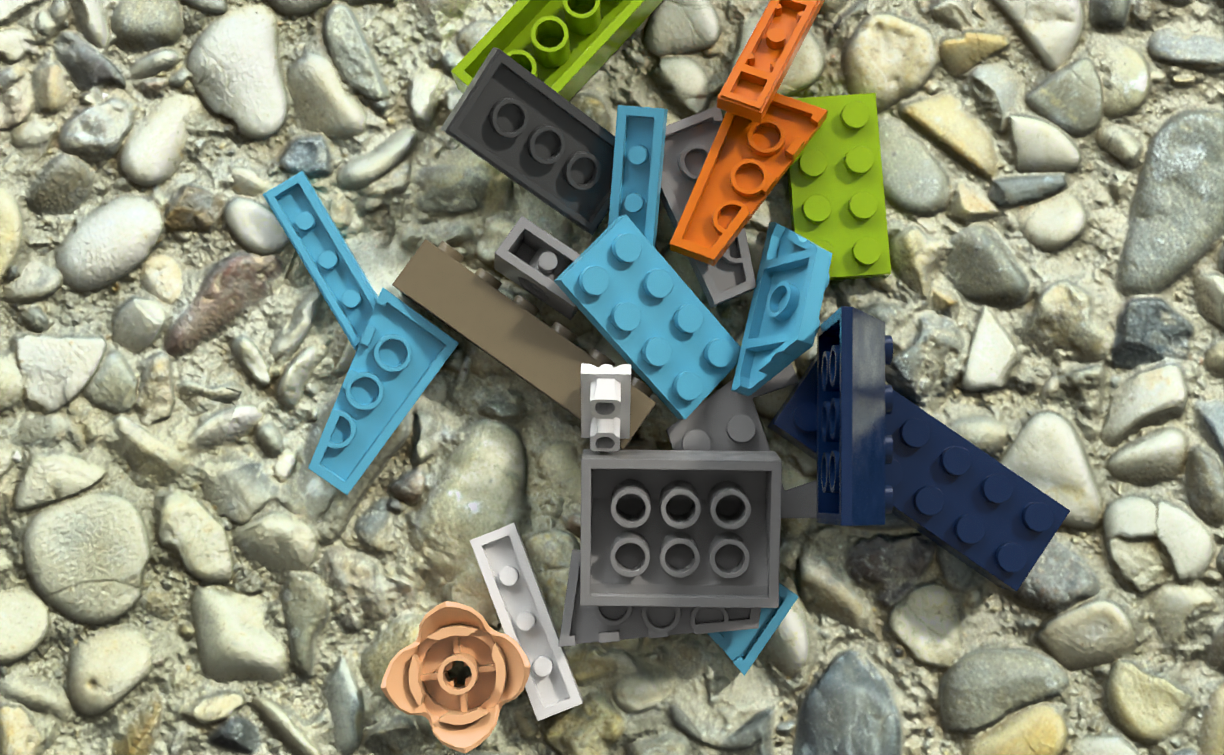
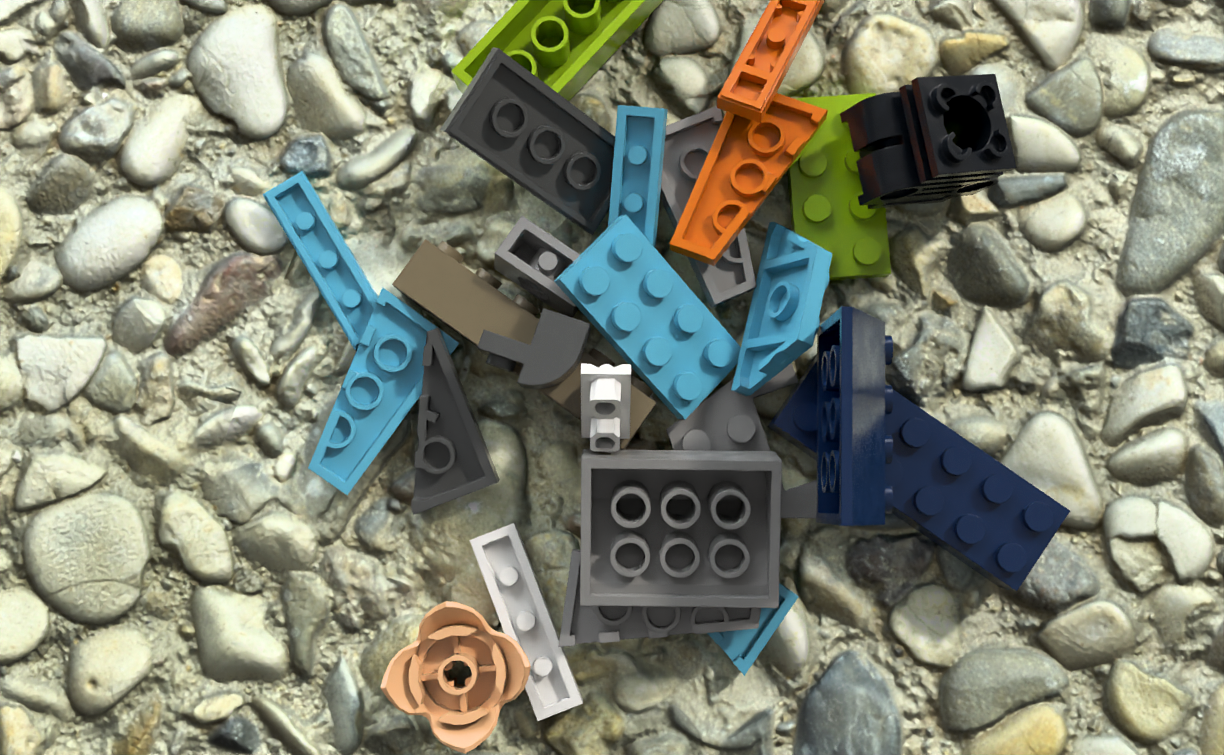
none -> dark grey wing [411,327,500,515]
none -> dark grey brick [477,308,591,389]
none -> black piece [840,74,1017,209]

